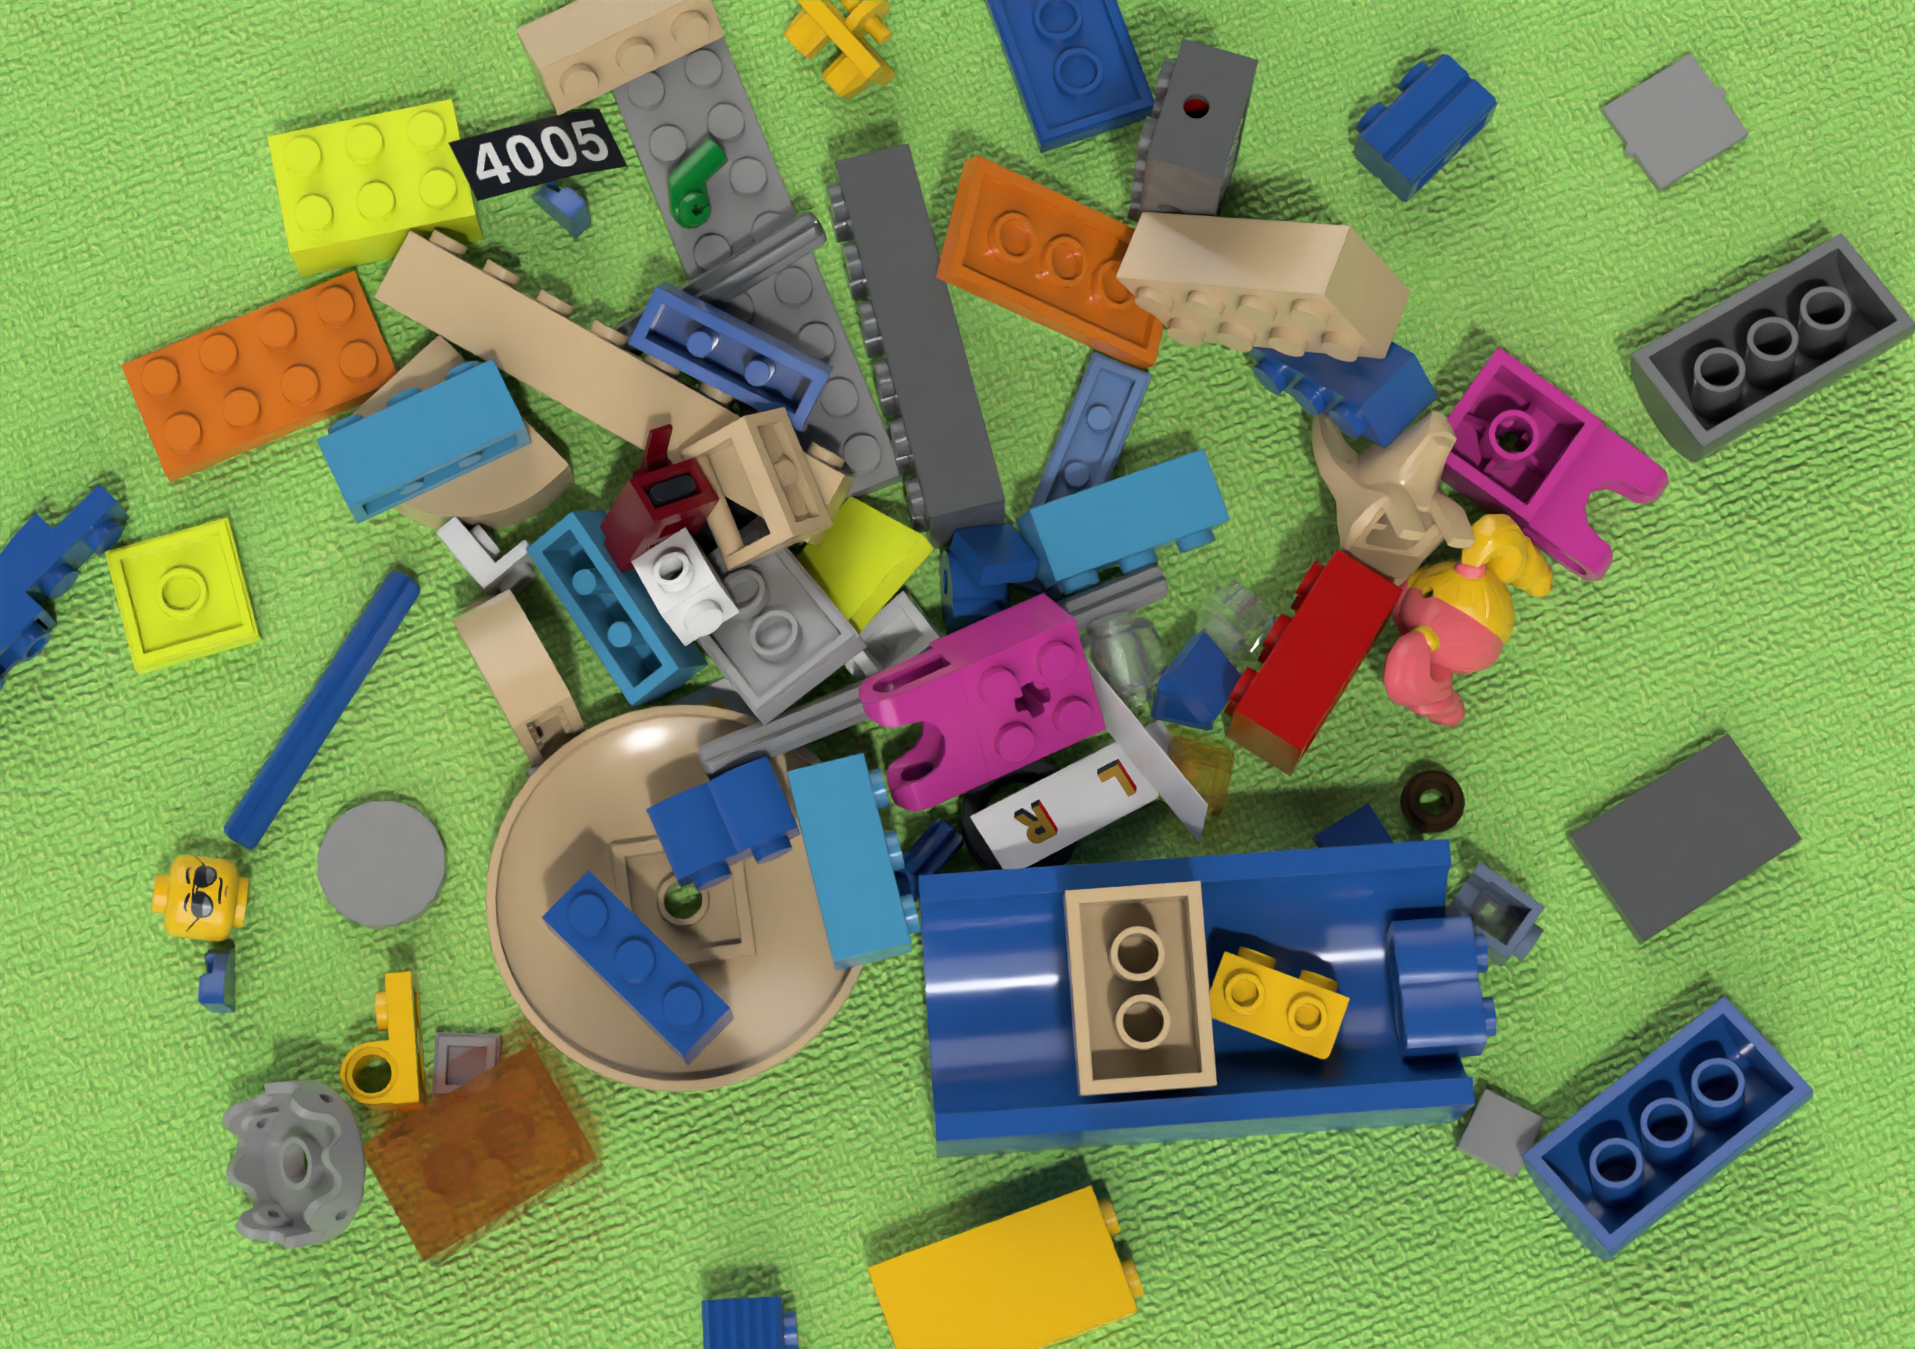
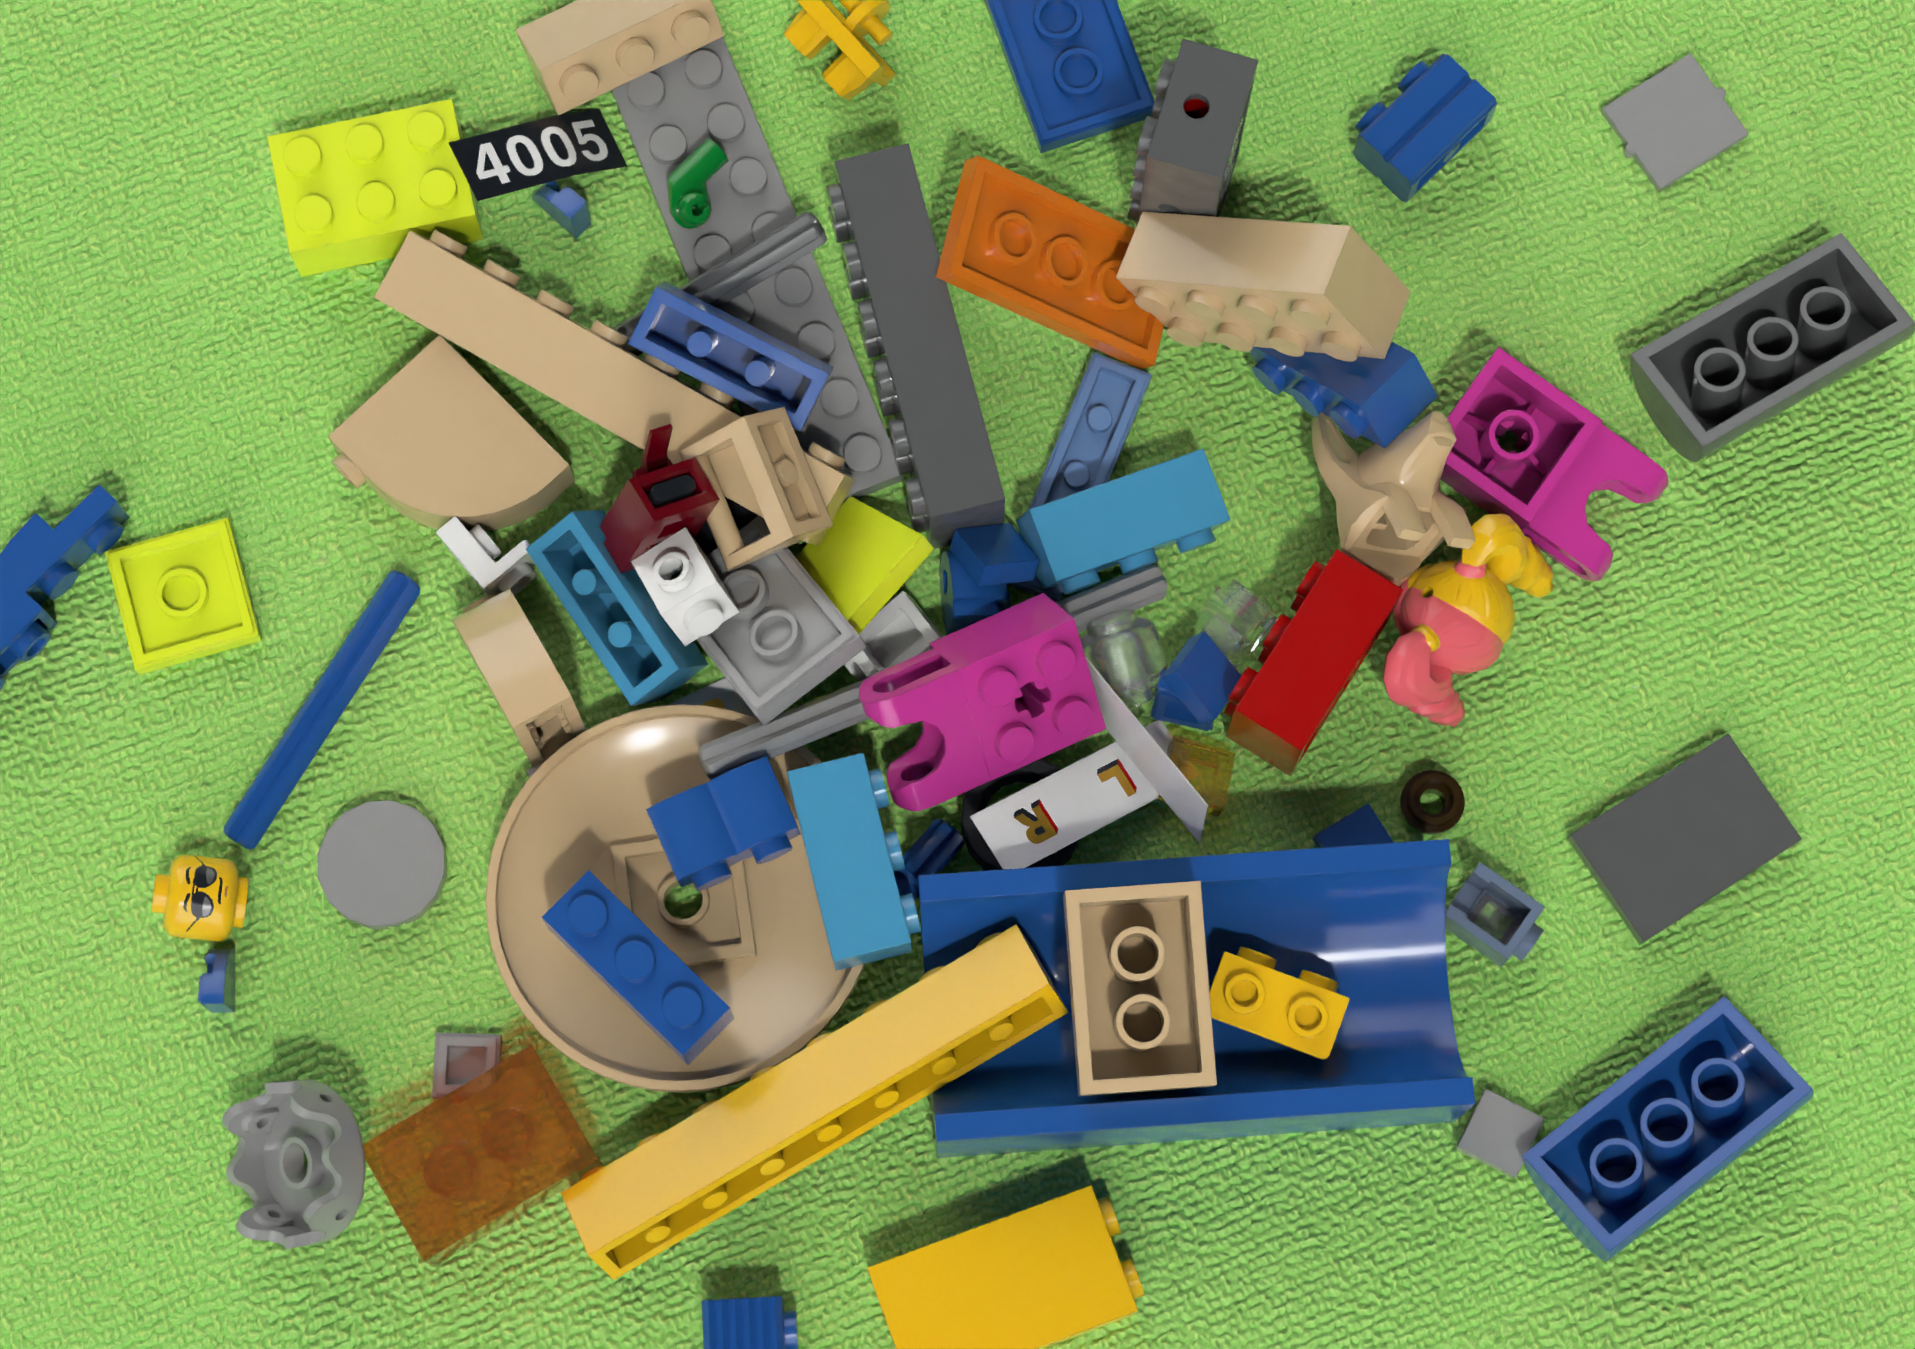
orange plate [121,270,398,482] -> none
dark azure brick [317,359,531,524] -> none
yellow plate [340,971,428,1111] -> none
blue brick [1387,916,1496,1061] -> none
none -> yellow brick [561,924,1069,1280]

